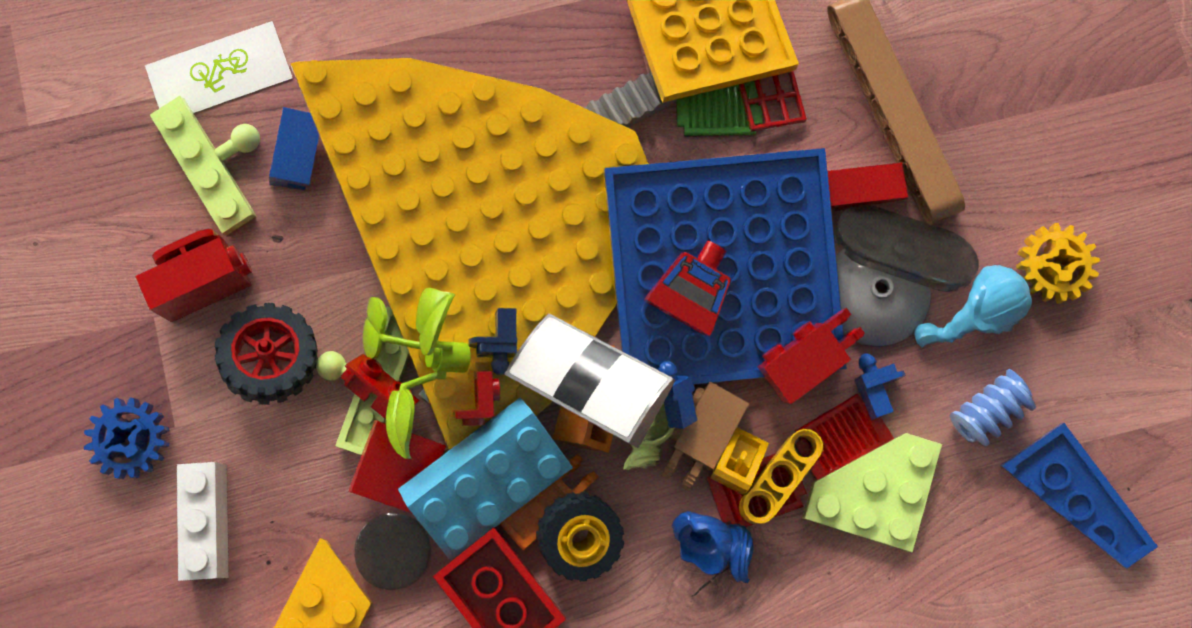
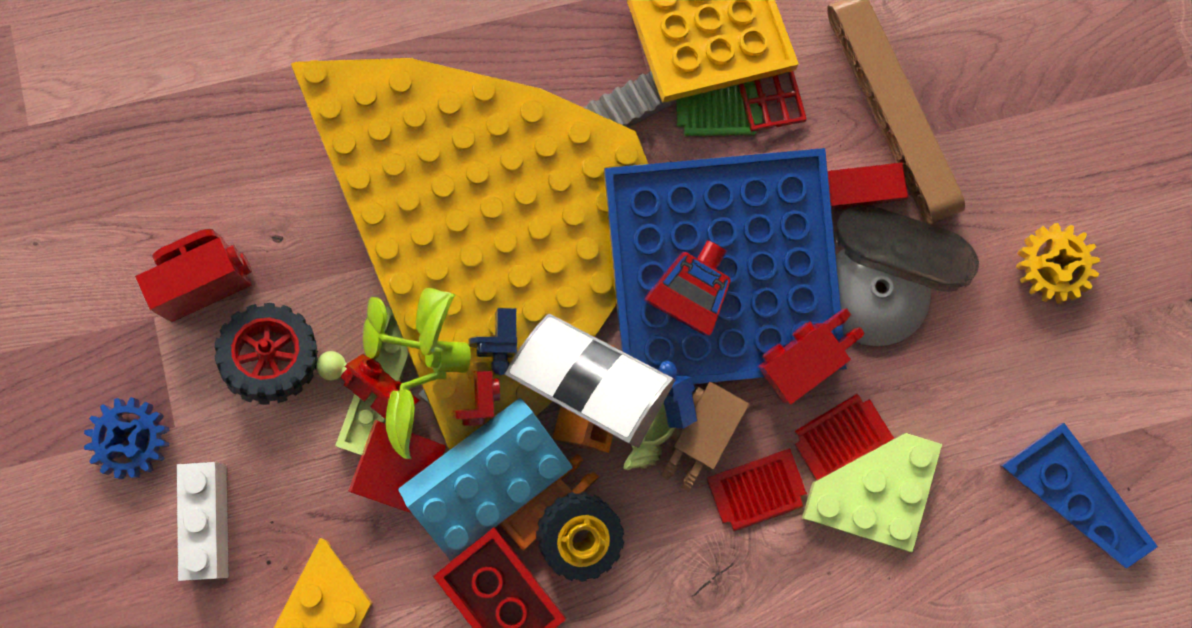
white sticker [145,21,293,113] -> none
yellowish green plate [150,96,260,236] -> none
blue hinge [269,107,319,190] -> none
clear smoke tile [354,513,431,590] -> none
blue hair [672,511,754,583] -> none
yellow slope [710,427,769,495] -> none
yellow beam [739,429,823,524] -> none
blue piece [855,354,906,421] -> none
medium azure hair [914,265,1032,348] -> none
light blue piece [950,369,1036,447] -> none

